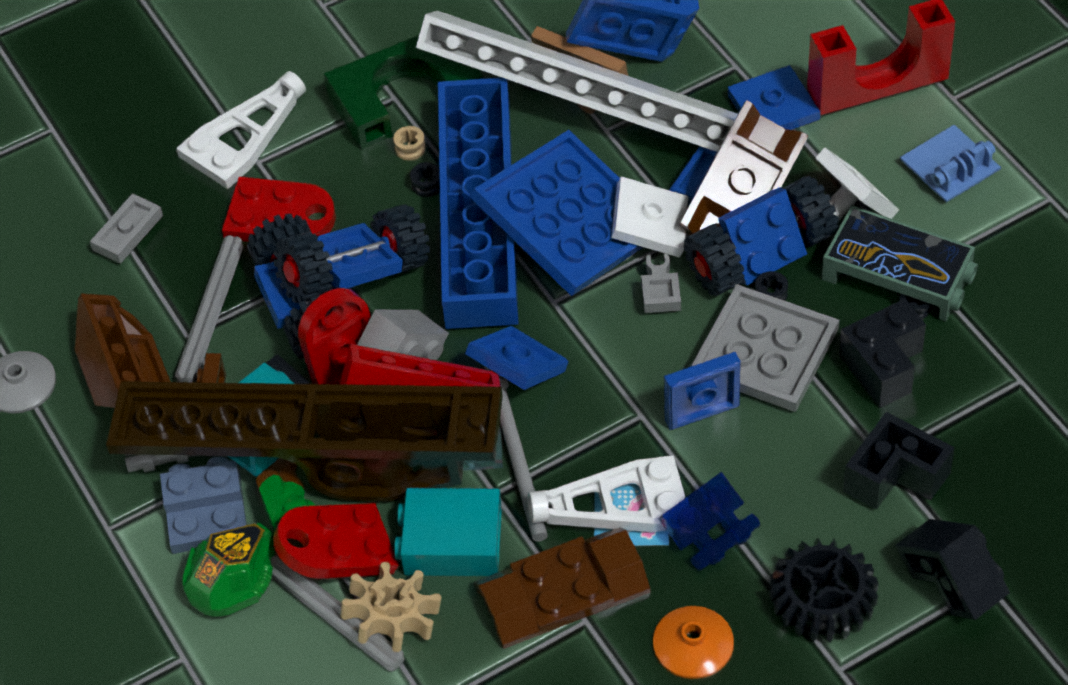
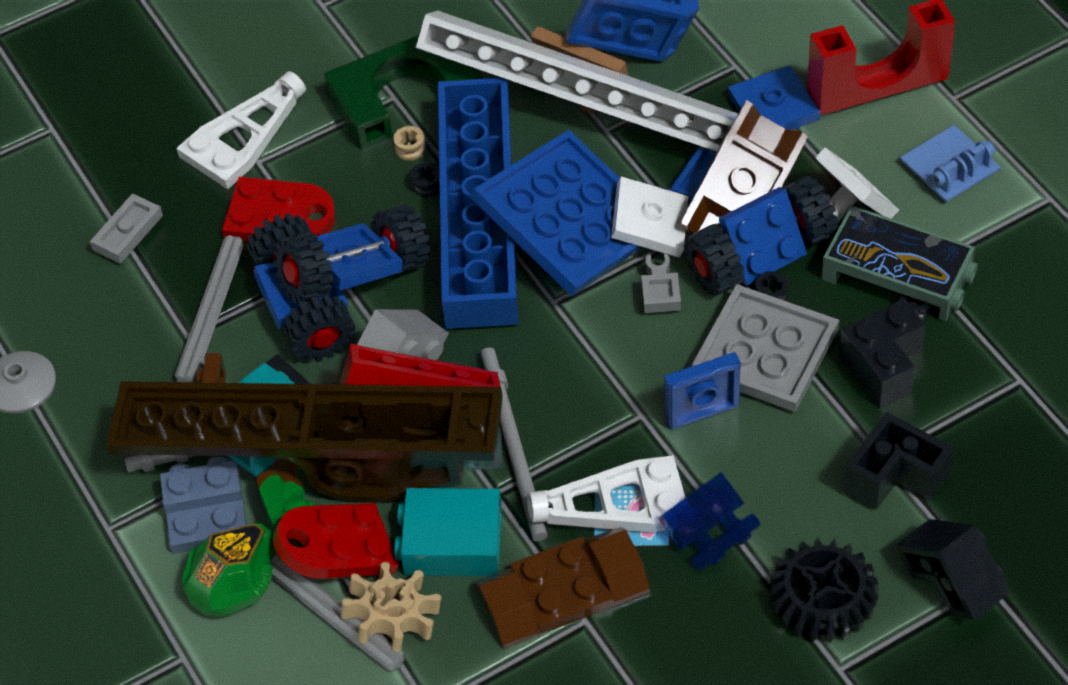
reddish brown wedge [75,293,171,408] -> none
red plate [298,288,371,384] -> none
blue plate [465,326,569,390] -> none
orange dish [653,606,734,679] -> none

